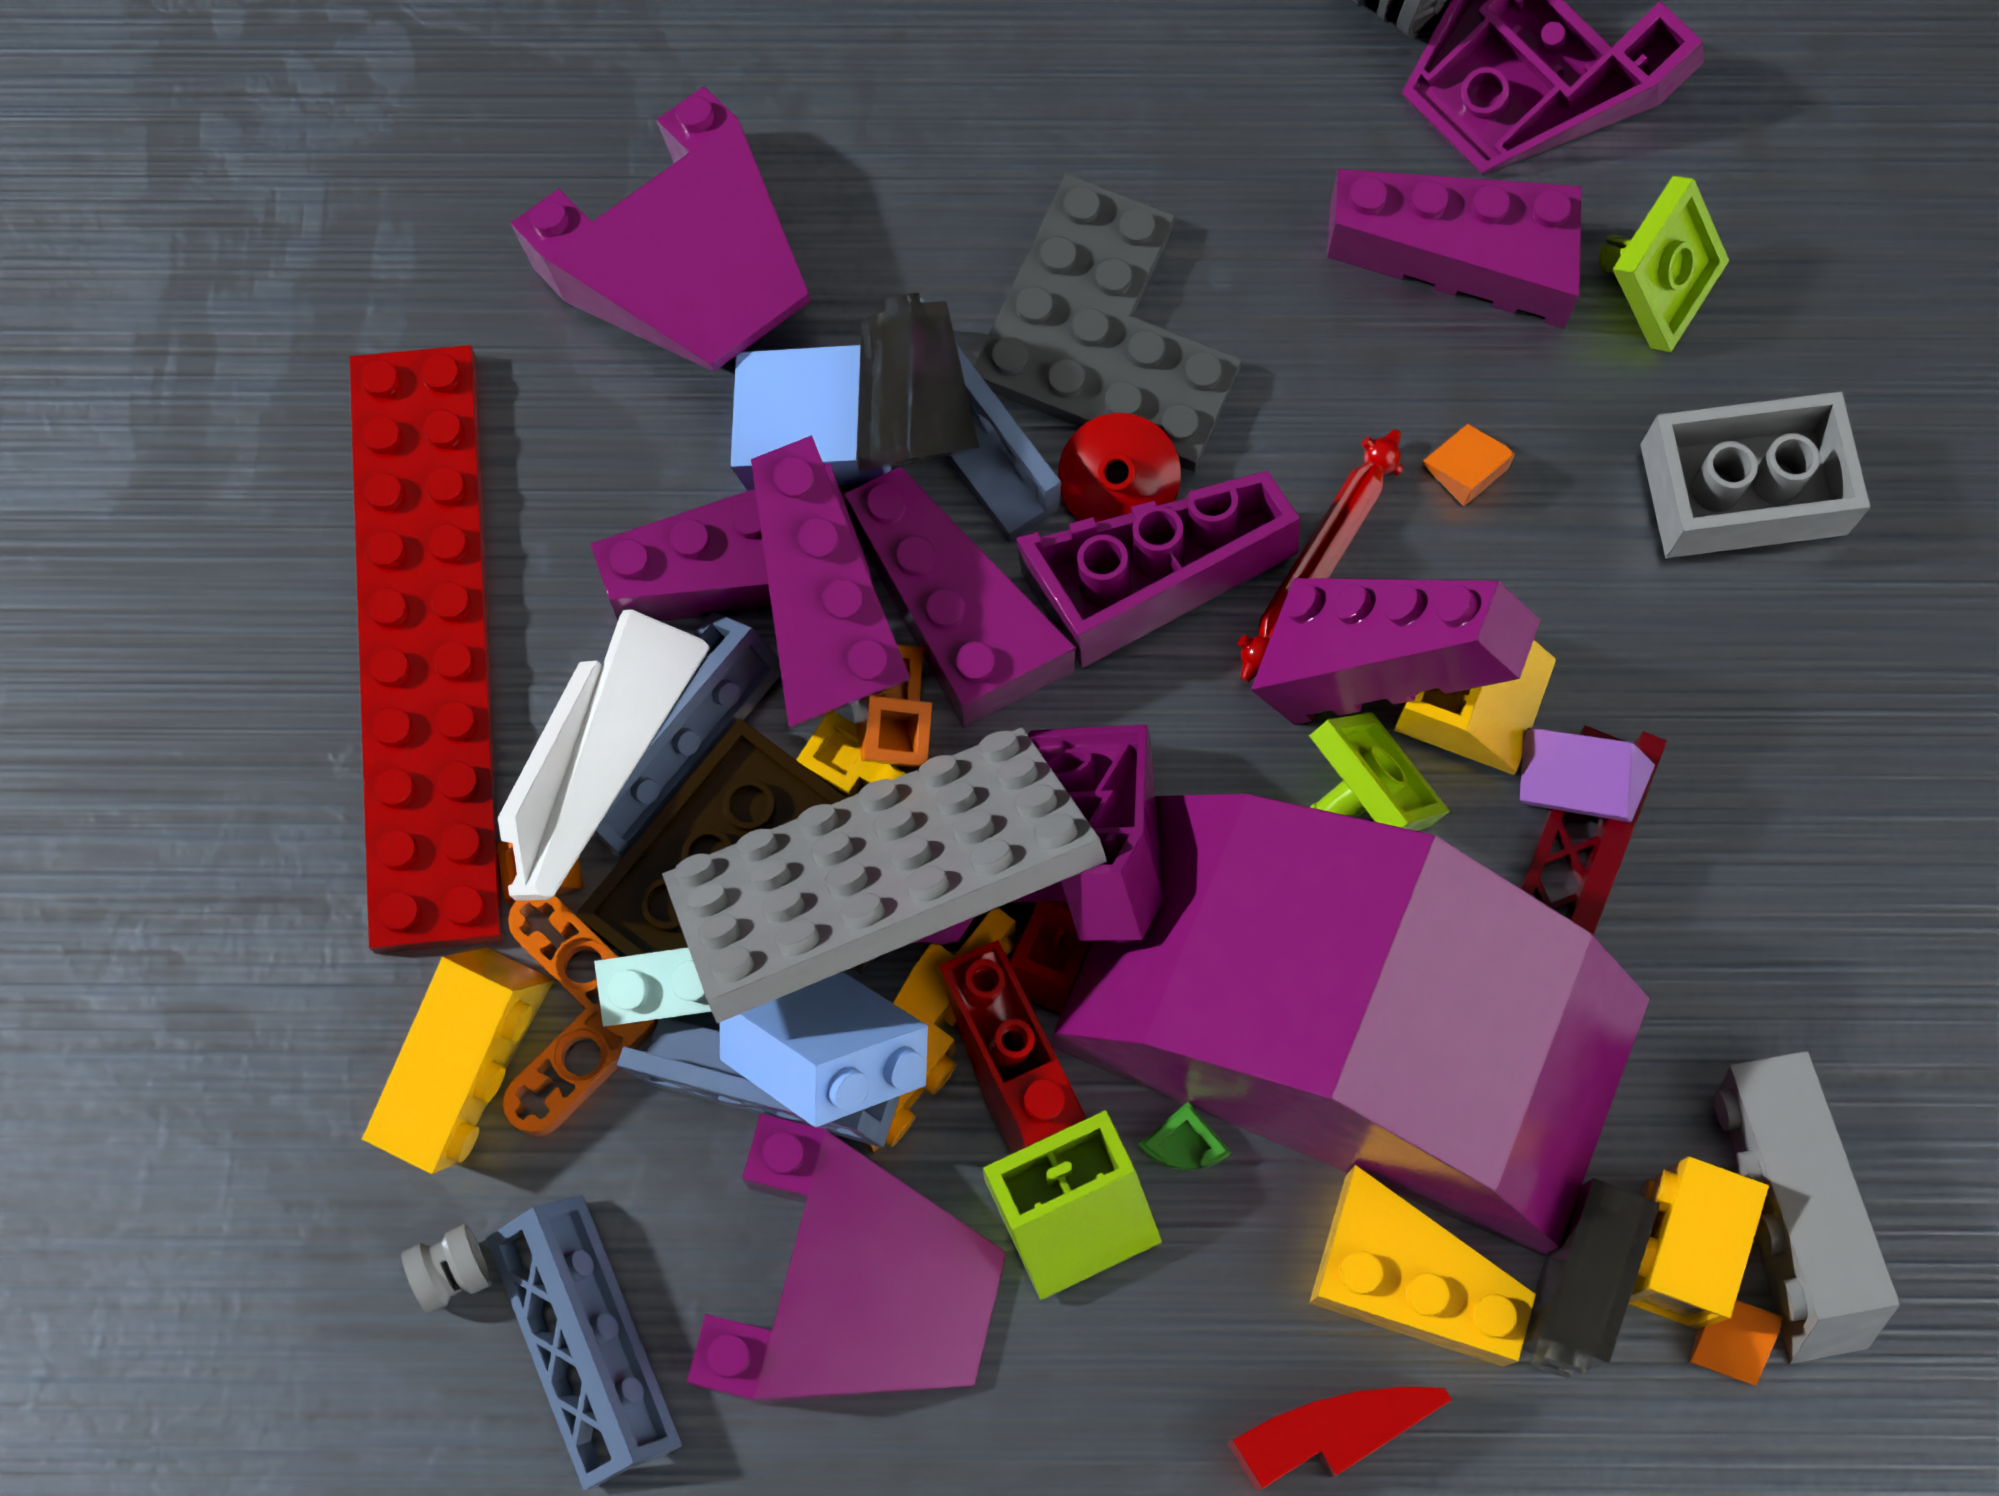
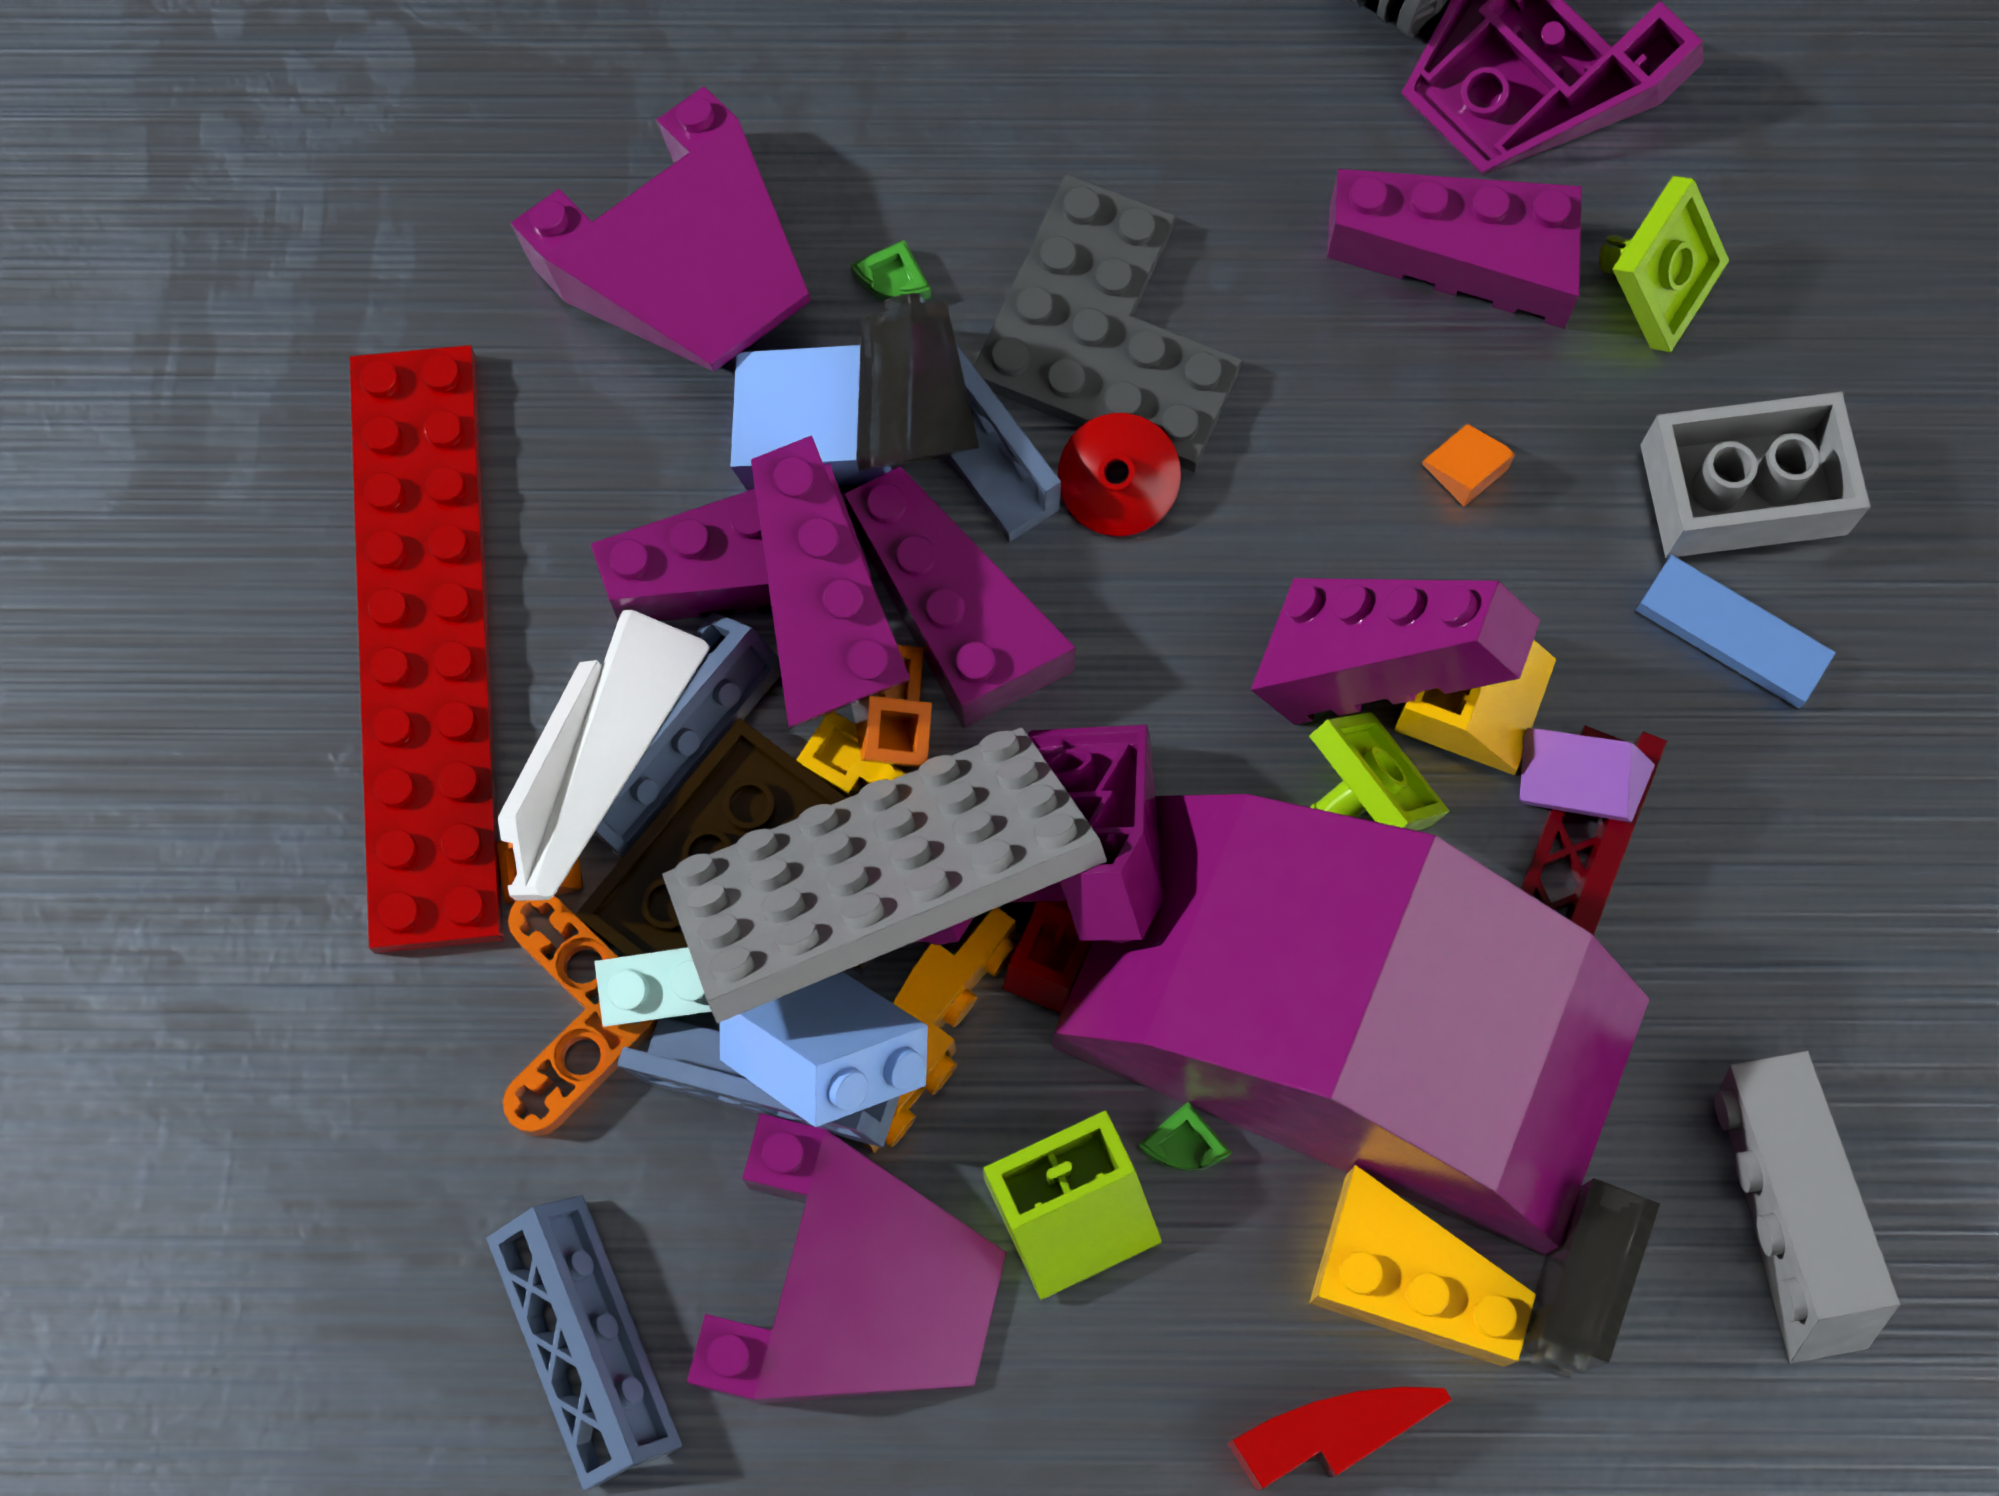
yellow wedge [362,947,555,1174] -> none
light grey wheel [401,1224,492,1314] -> none
red slope [938,940,1087,1155] -> none
magenta wedge [1016,470,1300,668] -> none
red wheel [1237,429,1404,683] -> none
yellow piece [1615,1156,1769,1330] -> none
orange slope [1688,1300,1783,1386] -> none
none -> bright green tile [850,240,931,304]
none -> medium blue tile [1635,554,1836,709]

